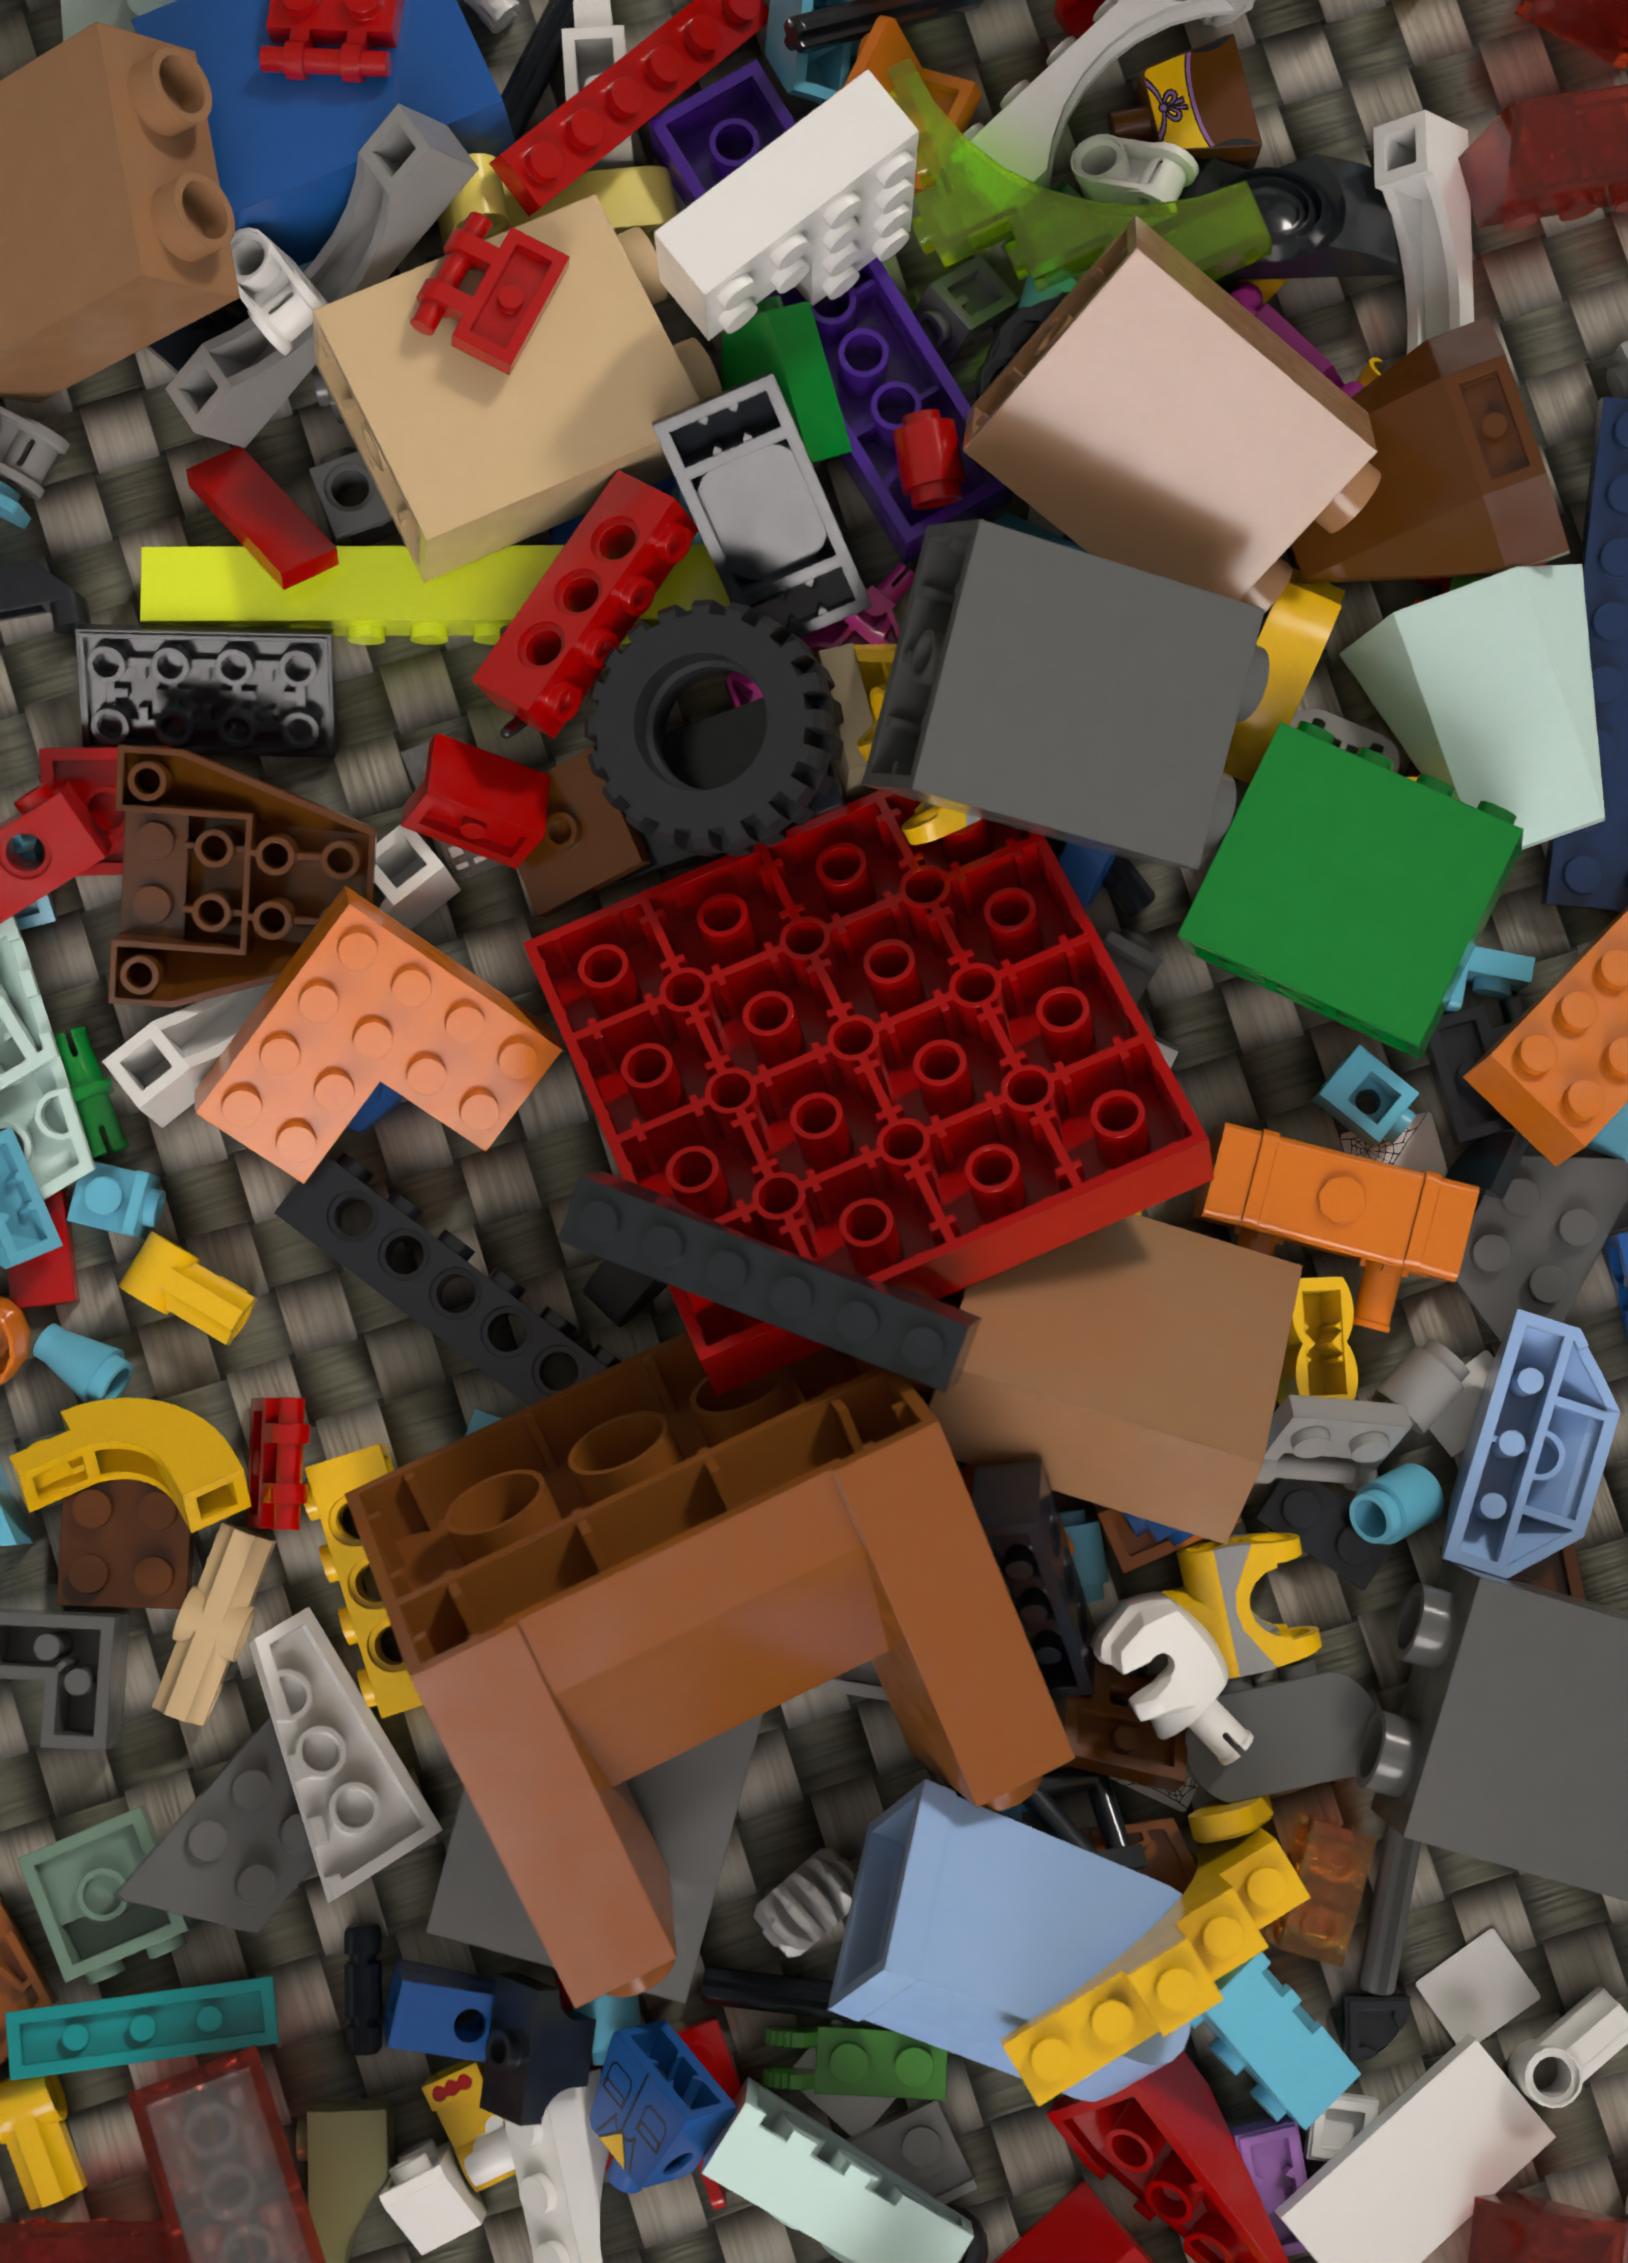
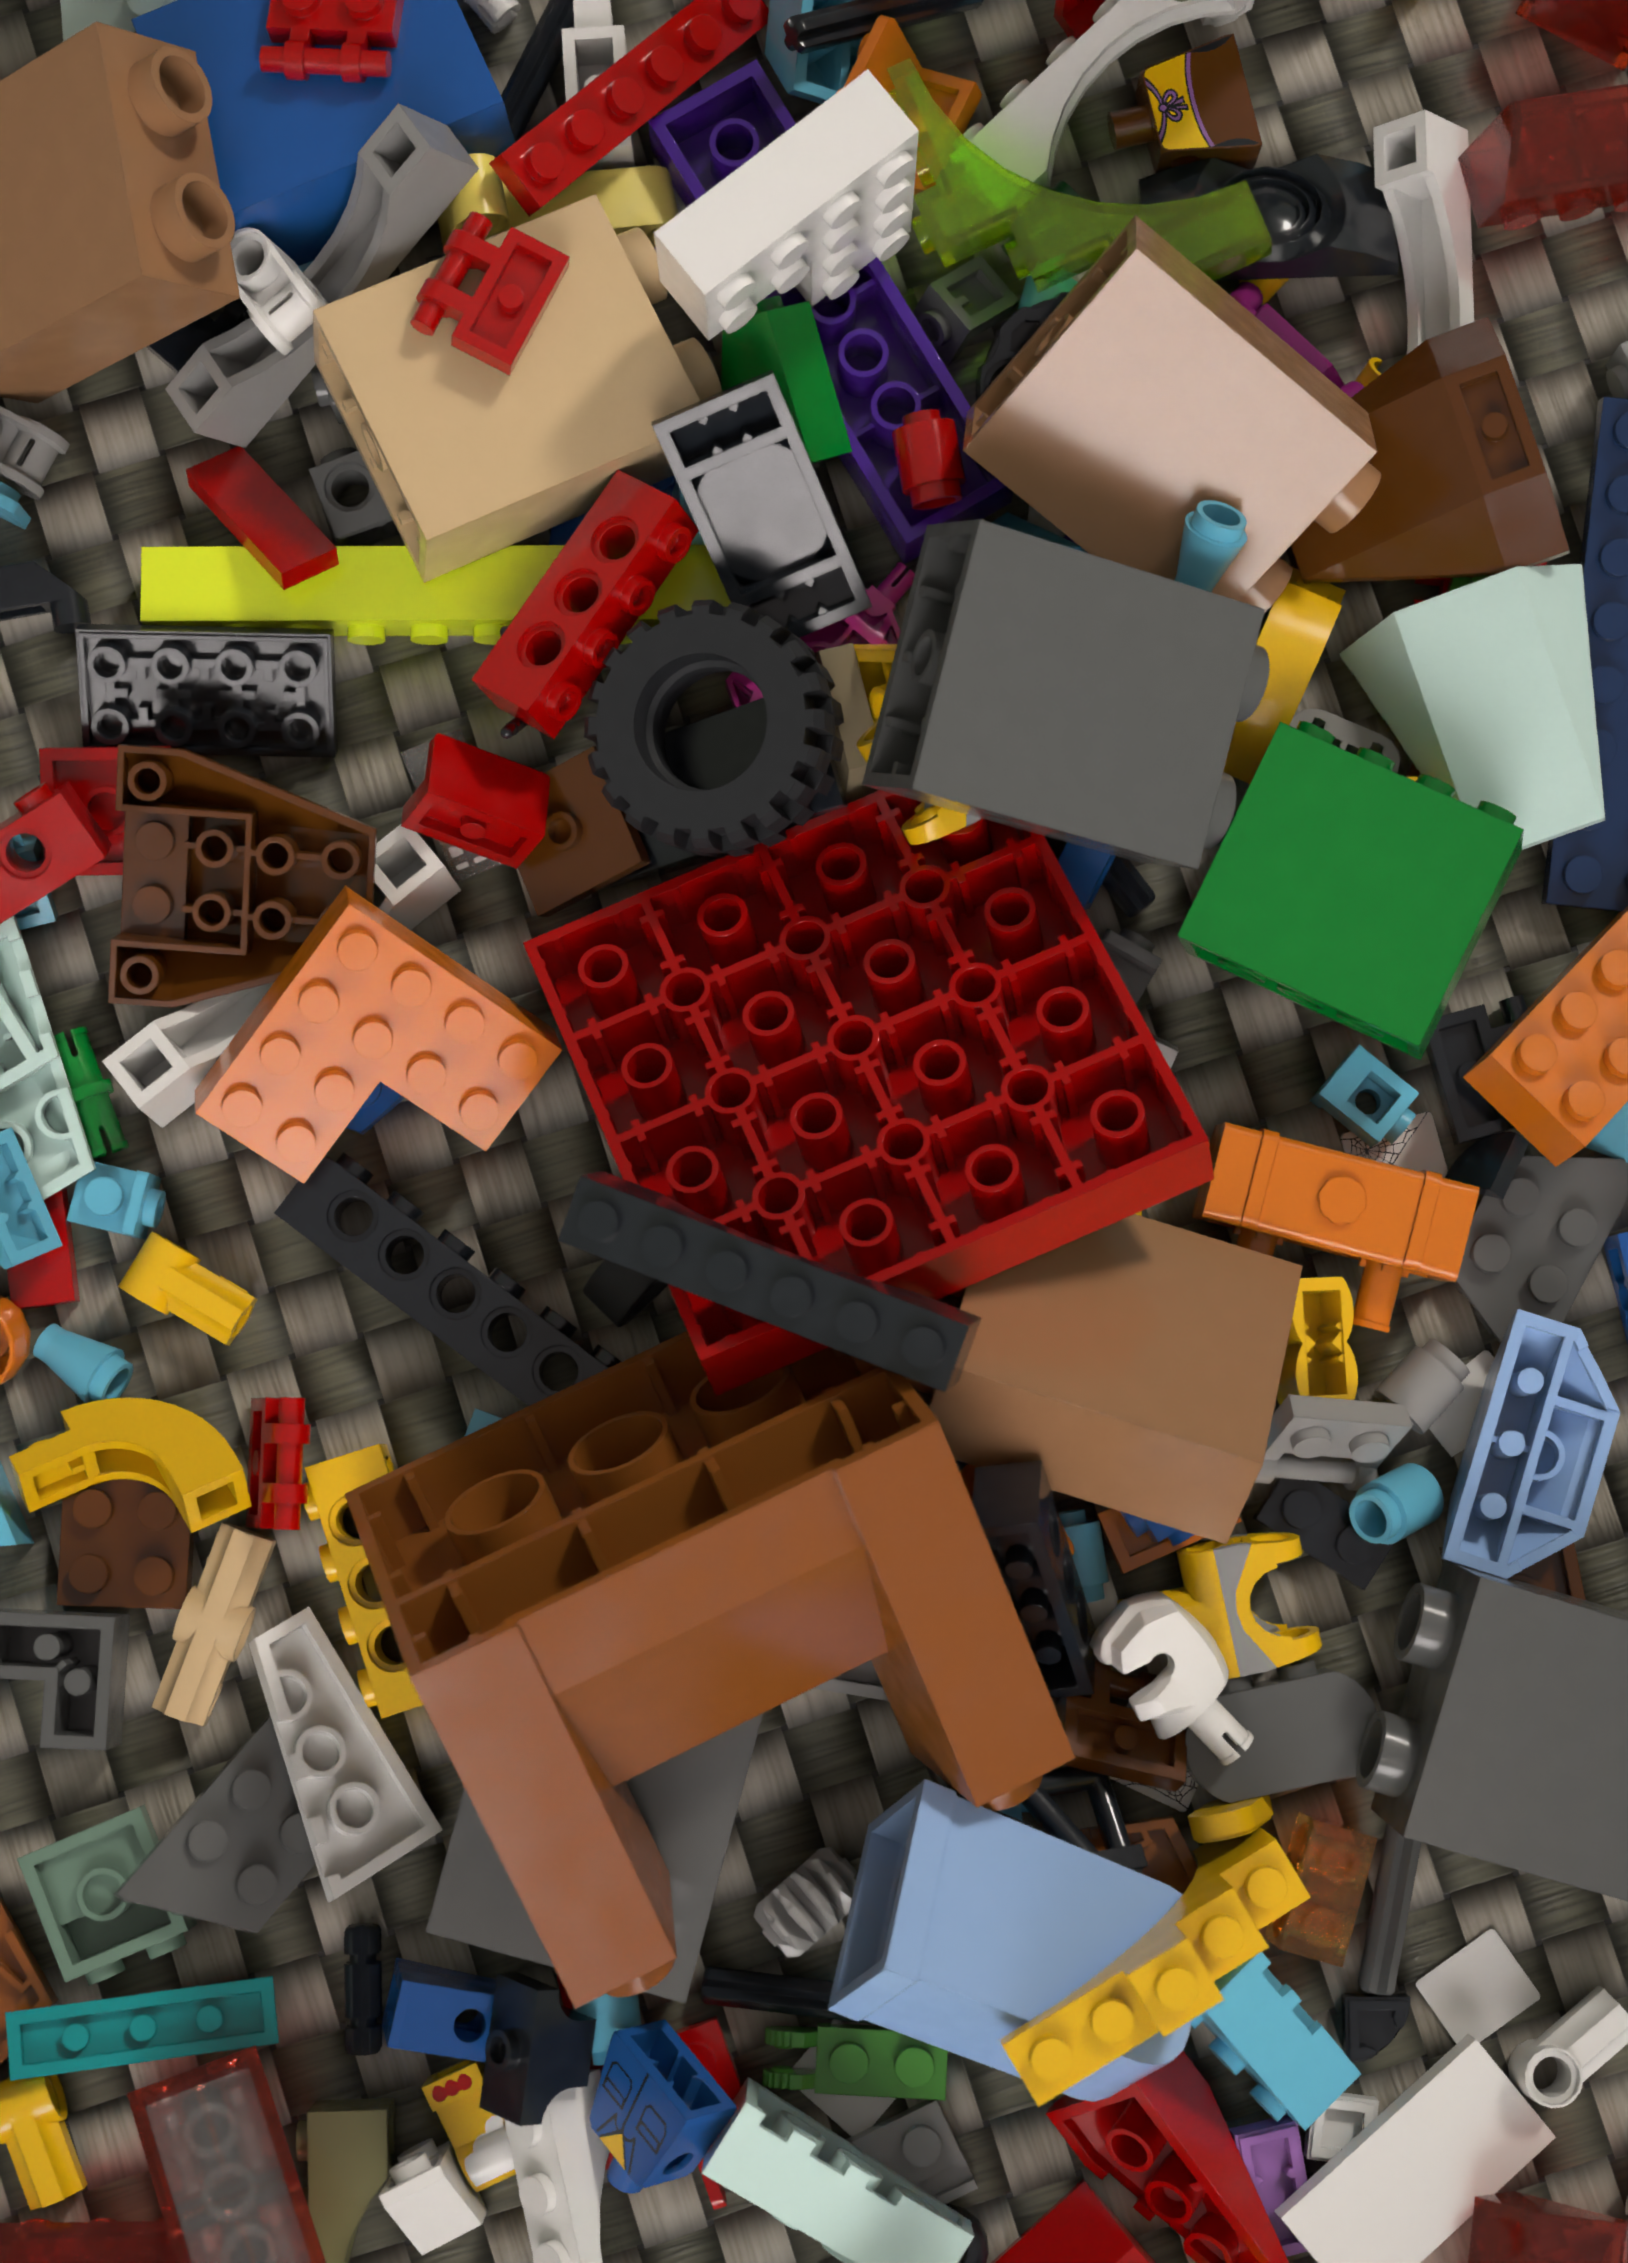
white piece [1070,134,1199,229] -> none
medium azure bracket [1443,946,1535,1015] -> none
none -> medium azure cone [1174,500,1247,592]

